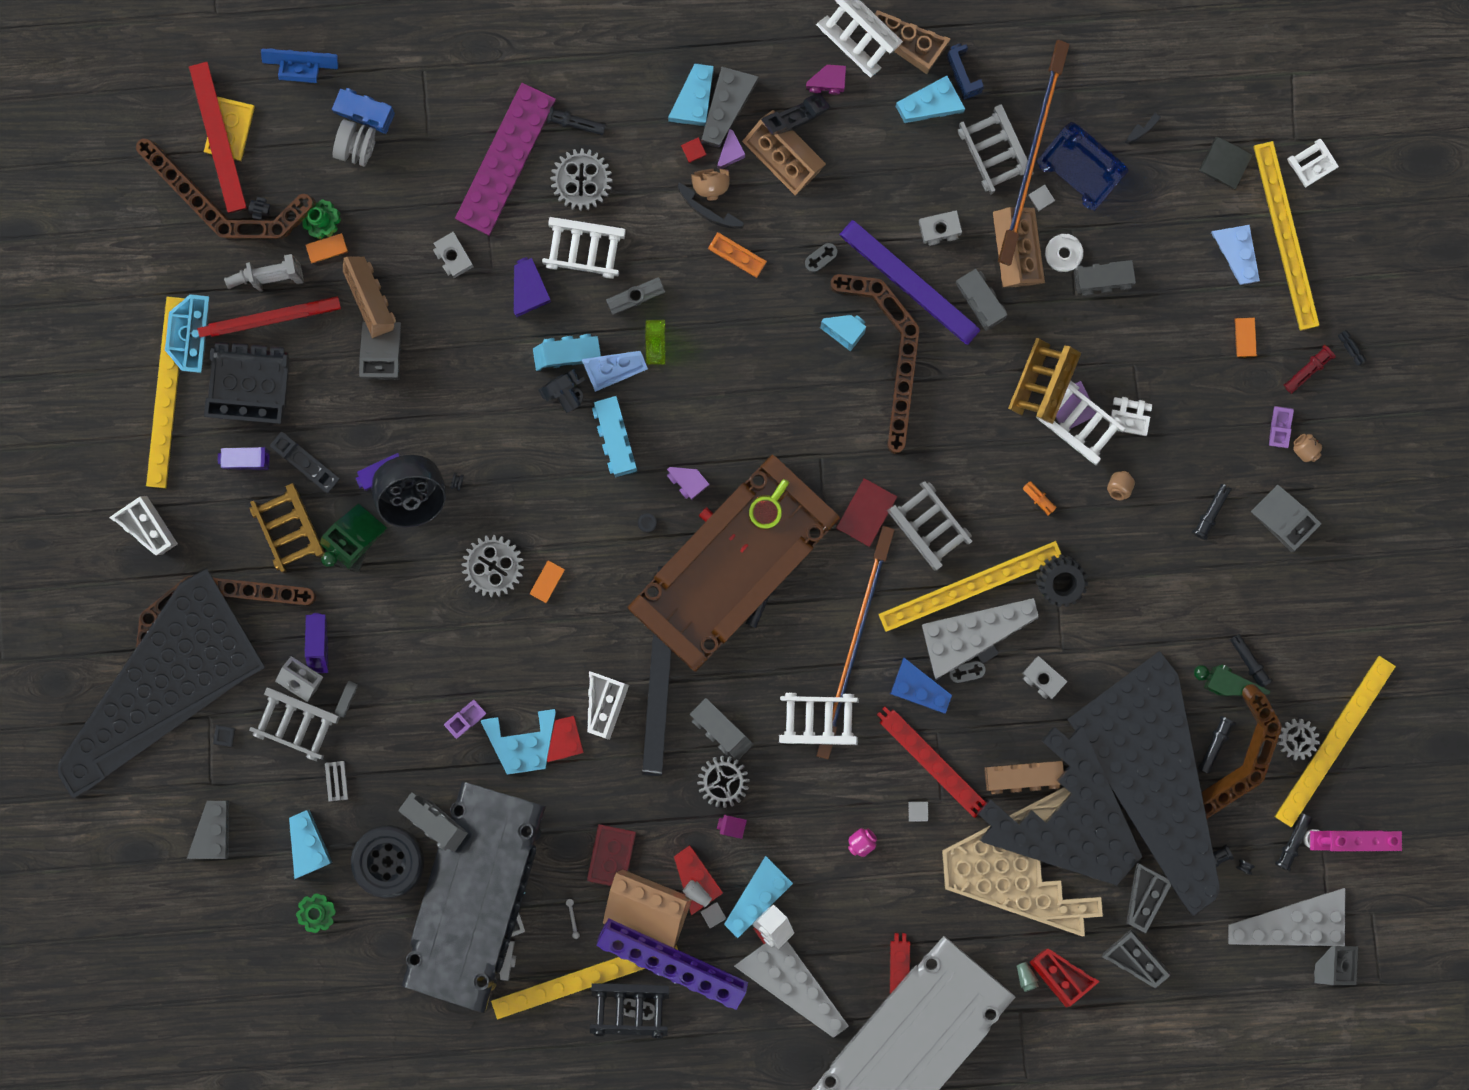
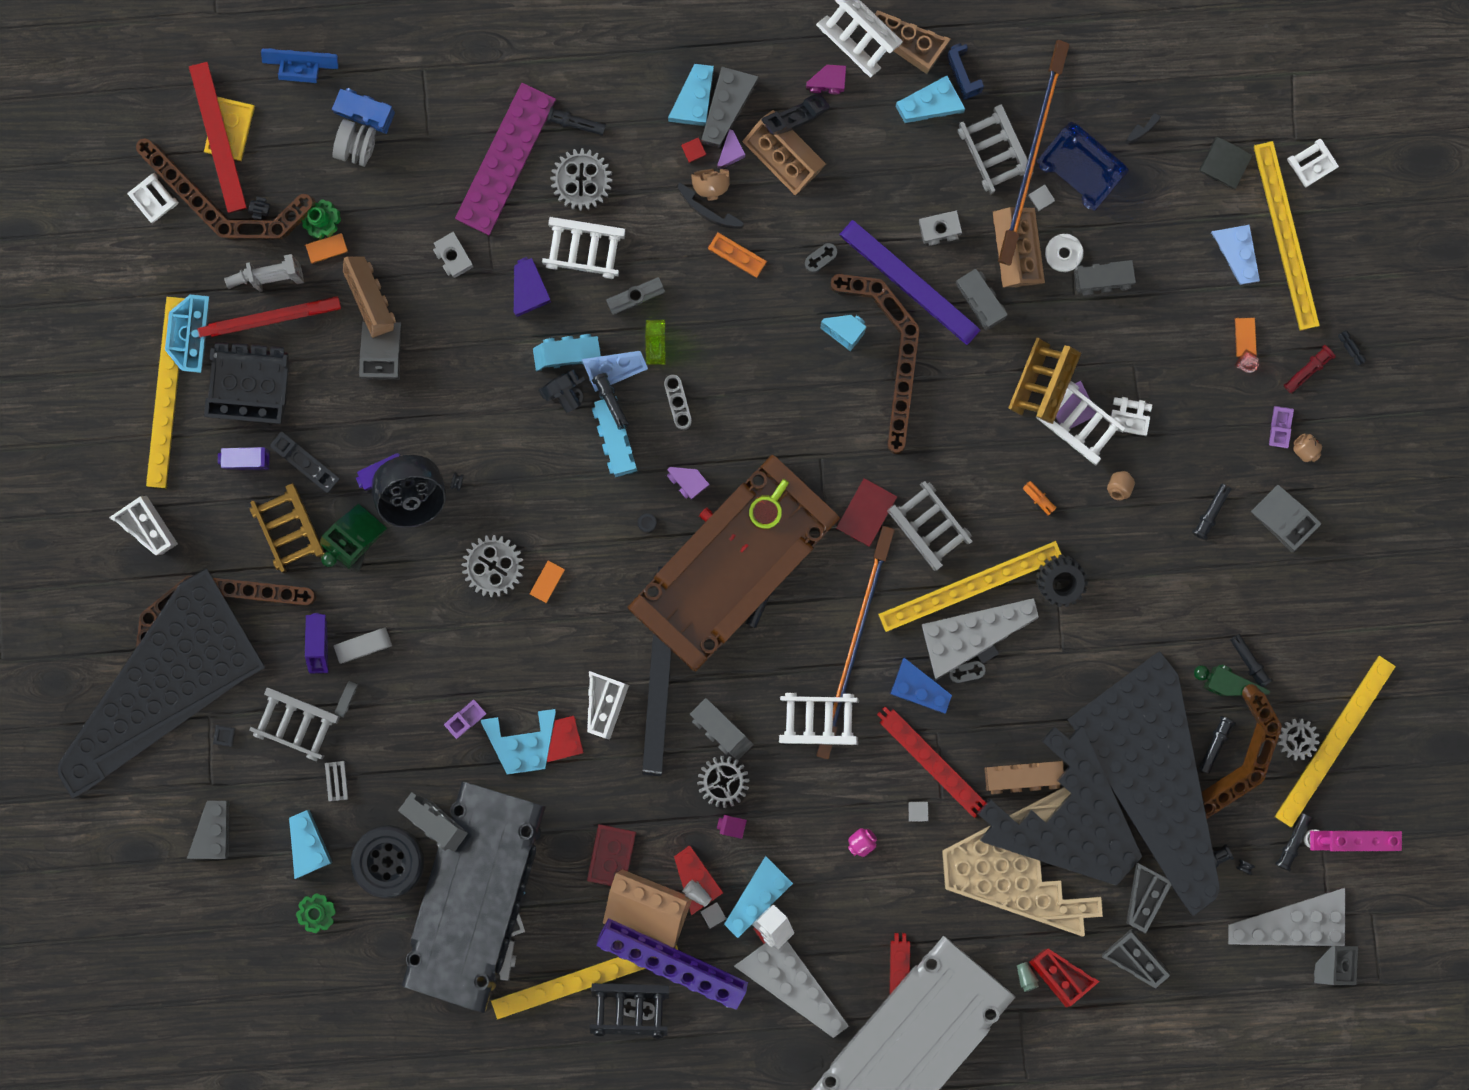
light grey brick [275,656,323,702] -> none
light grey hinge [566,899,580,939] -> none
light grey brick [1022,656,1067,699] -> none
none -> white plate [127,173,179,224]
none -> light grey beam [334,628,392,664]
none -> black pin [592,373,629,430]
none -> light grey beam [664,375,692,430]
none -> clear red tile [1235,349,1259,373]

